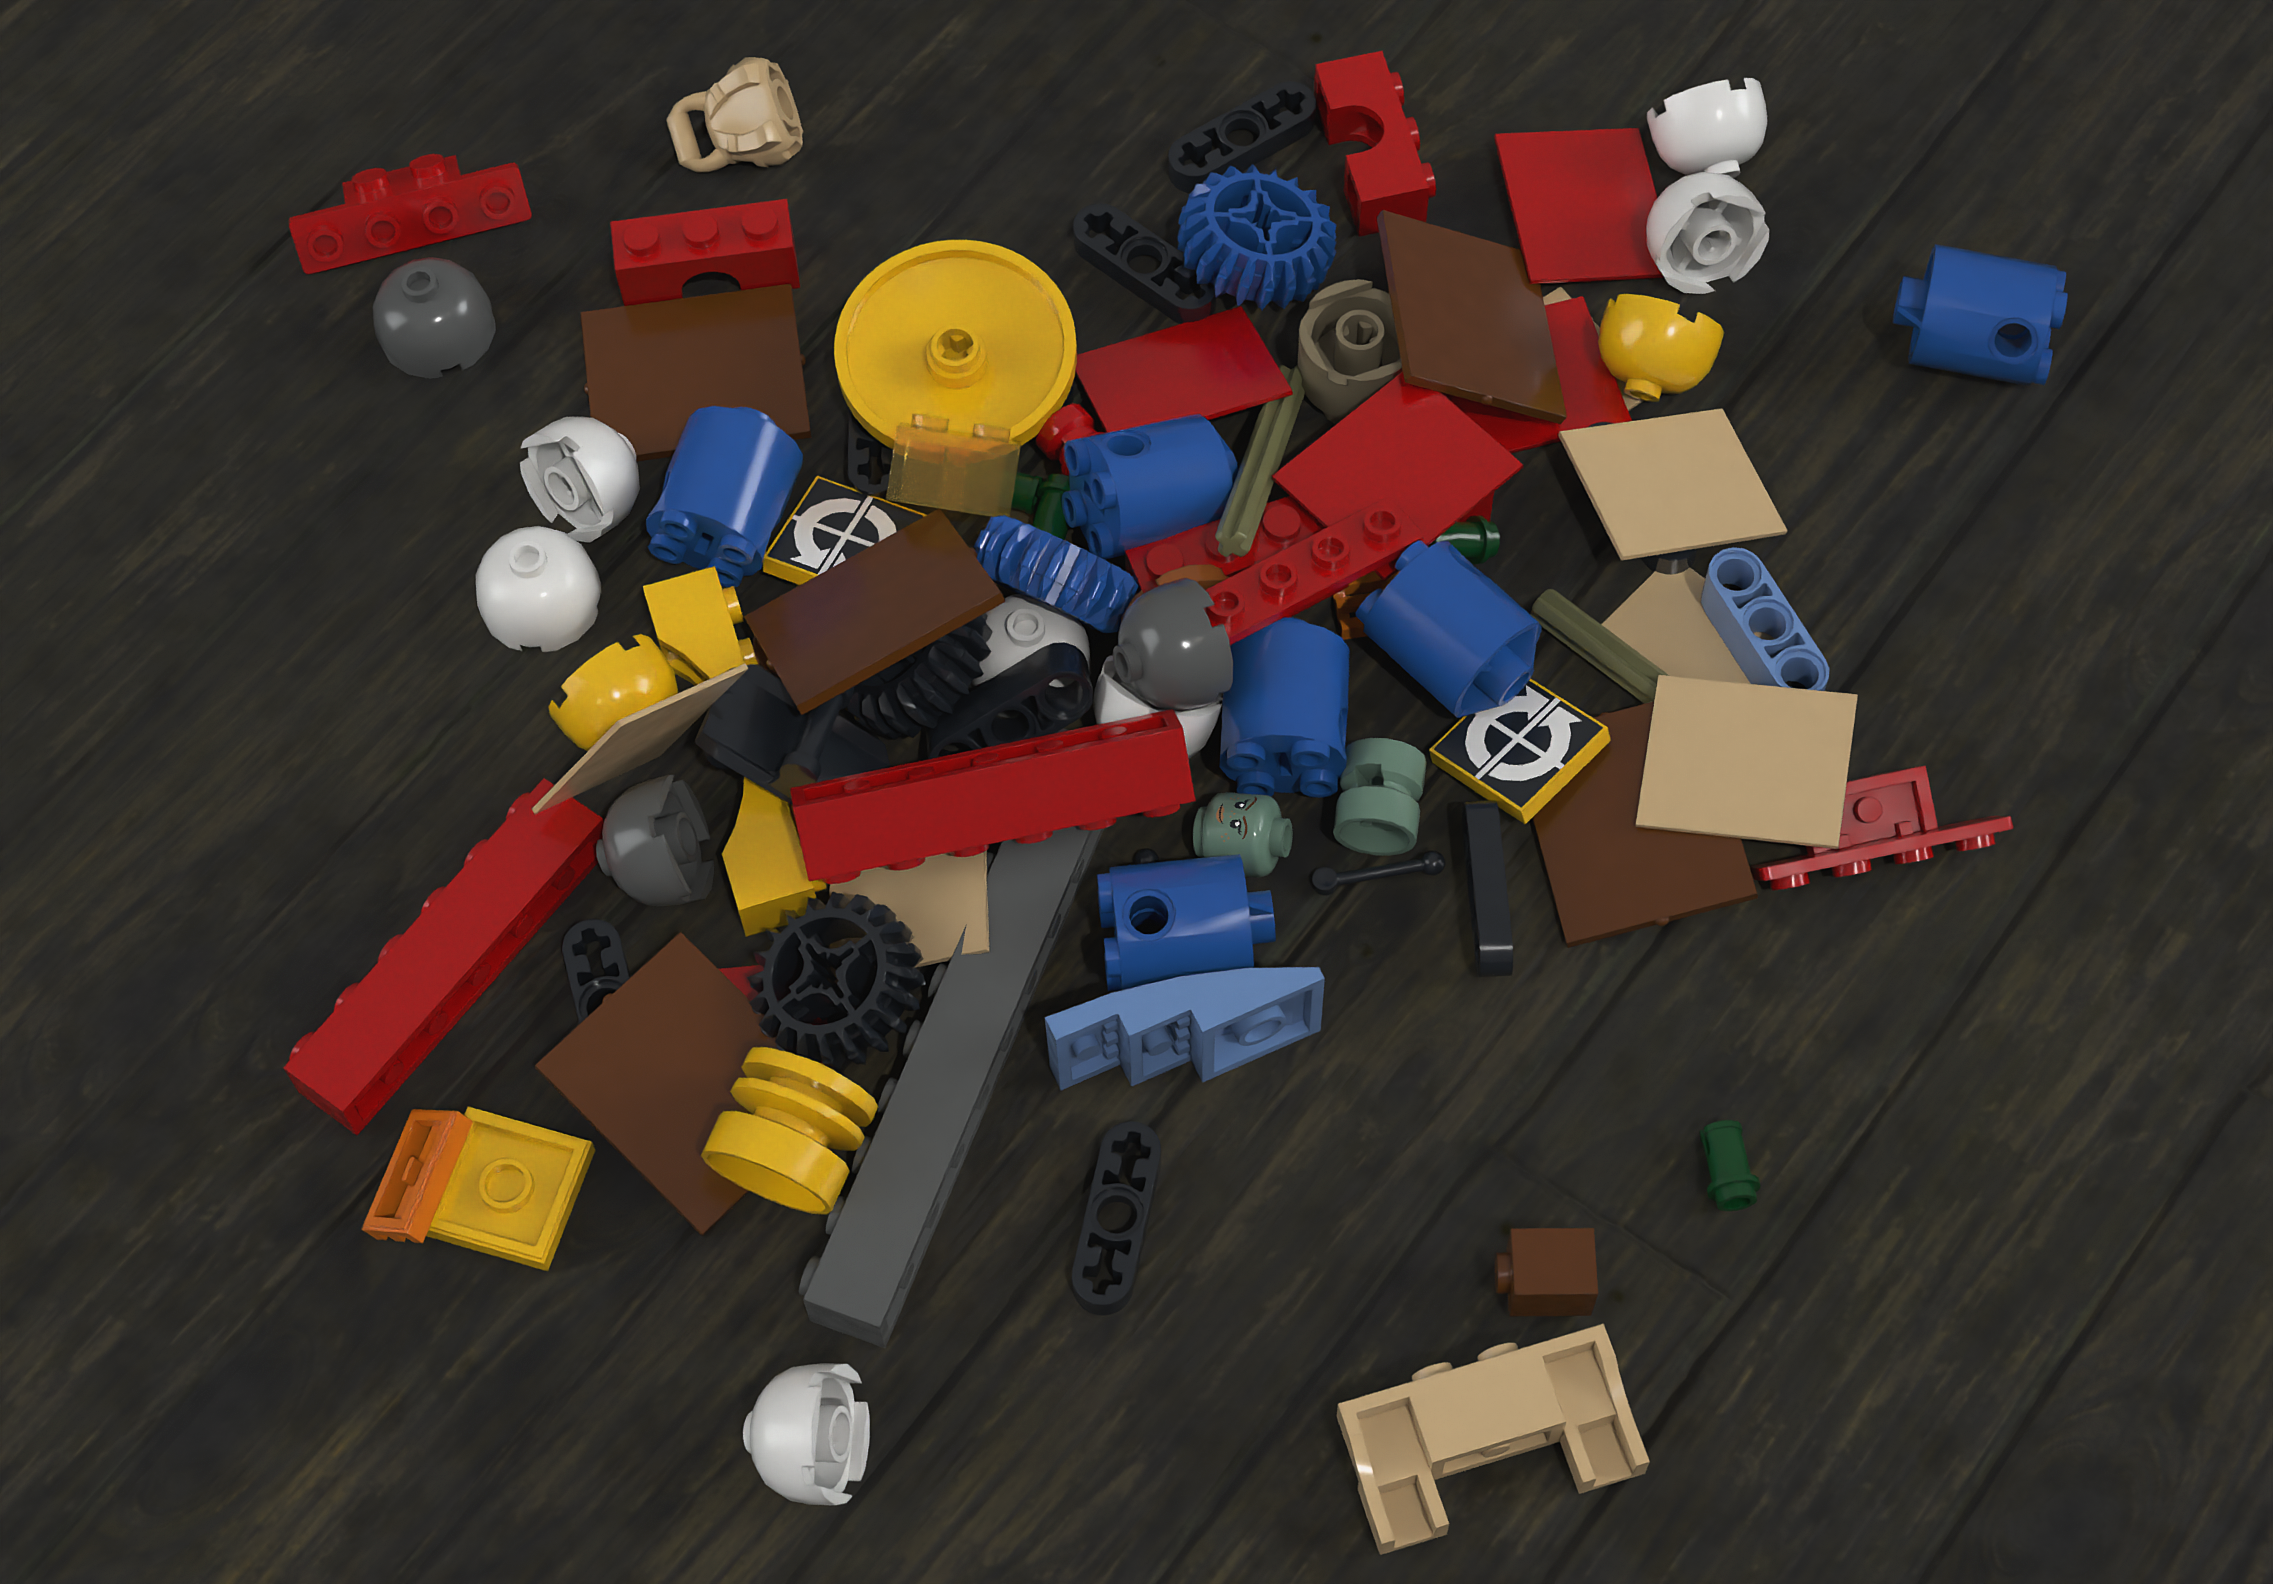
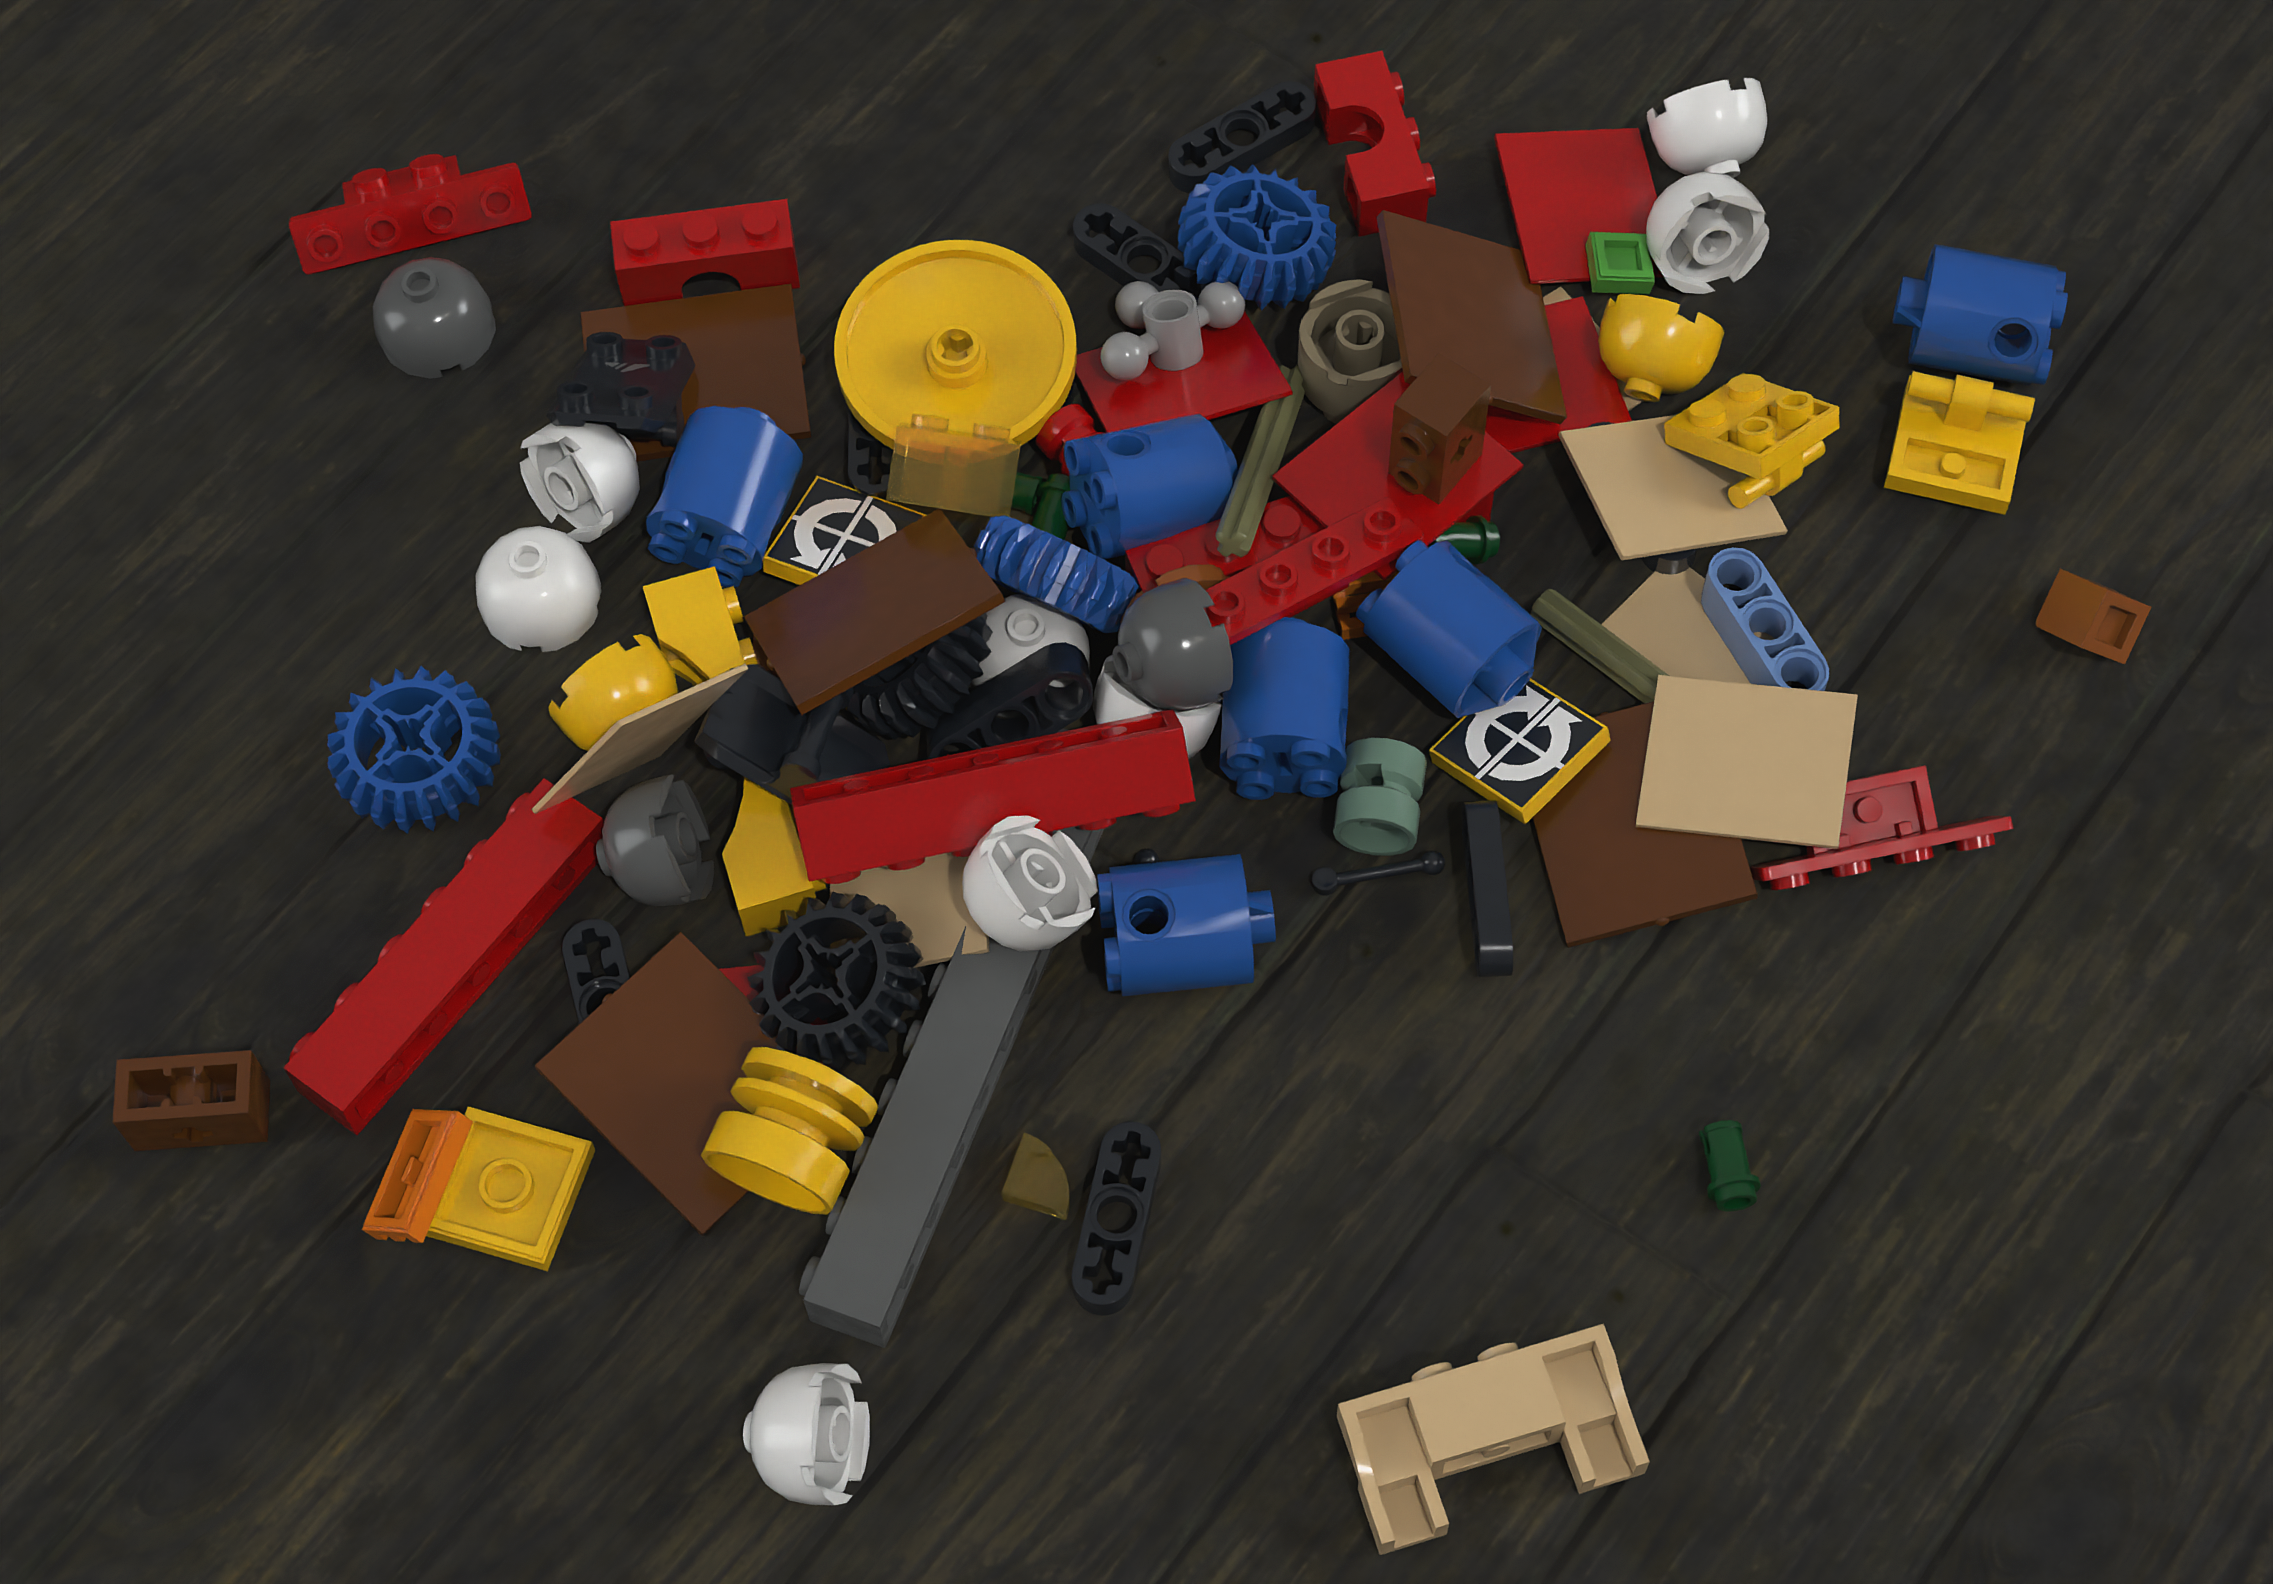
tan piece [666,57,803,173] -> none
medium blue slope [1045,967,1325,1090] -> none
sand green head [1193,792,1293,878] -> none
reddish brown brick [1495,1228,1598,1316] -> none
none -> reddish brown brick [113,1050,270,1151]
none -> blue gear [327,666,501,834]
none -> black shield [546,332,696,447]
none -> white cylinder [962,816,1098,951]
none -> clear yellow tile [1002,1133,1070,1220]
none -> light grey piece [1100,281,1245,381]
none -> reddish brown brick [1388,353,1491,504]
none -> bright green tile [1585,232,1655,294]
none -> yellow plate [1664,373,1840,509]
none -> yellow plate [1884,371,2035,515]
none -> dark orange panel [2036,568,2151,664]

